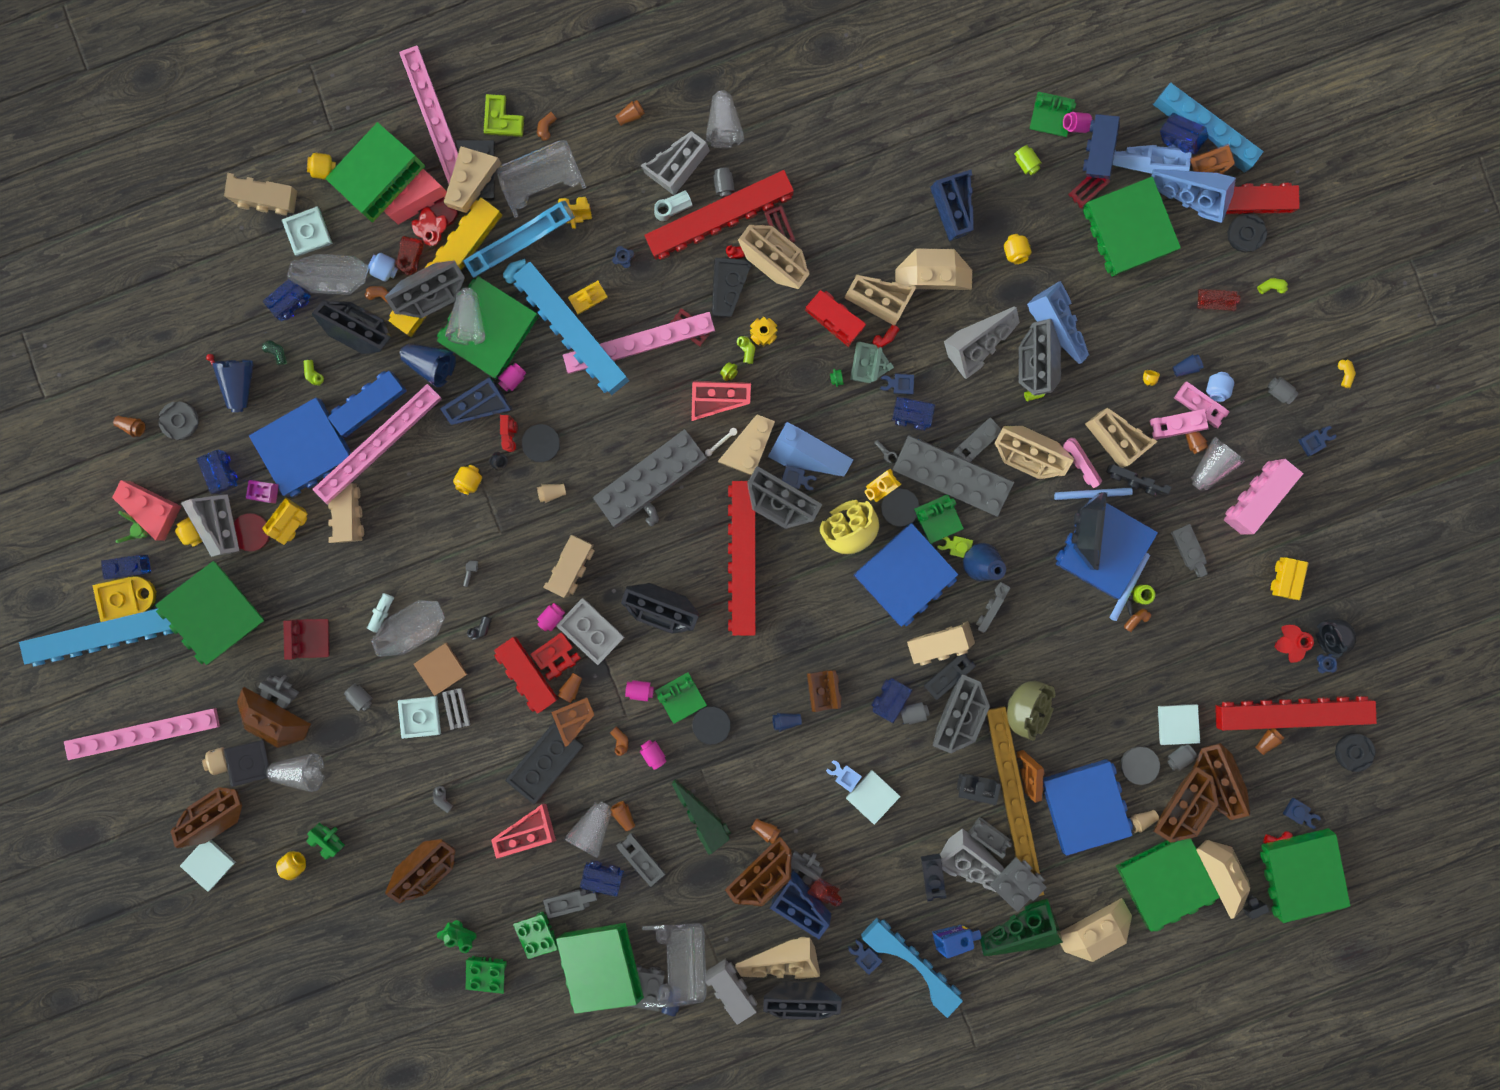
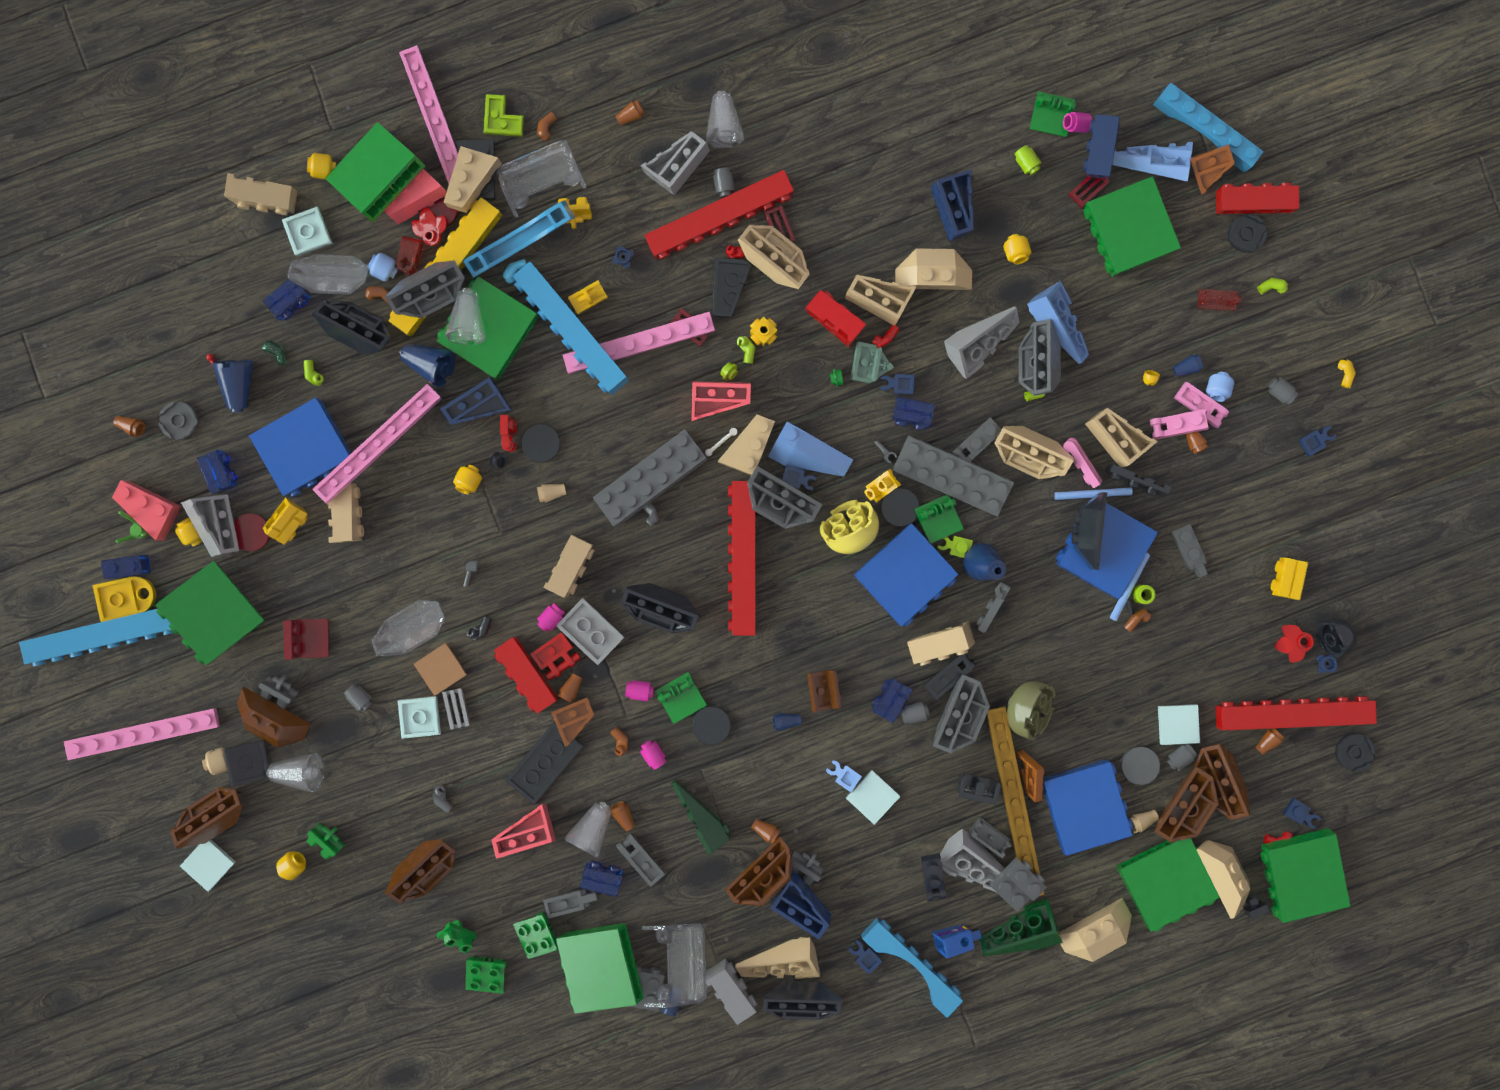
magenta plate [246,480,279,504] -> none
blue brick [328,371,407,437] -> none
light aqua pin [367,593,394,633] -> none
dark pink brick [498,363,526,391] -> none
light aqua piece [654,190,693,221] -> none
clear red hinge [807,878,842,907] -> none
medium blue wedge [1152,169,1236,223] -> none
clear blue brick [1160,113,1208,154] -> none
clear cone [1192,437,1245,491] -> none
bright pink brick [1224,459,1303,534] -> none

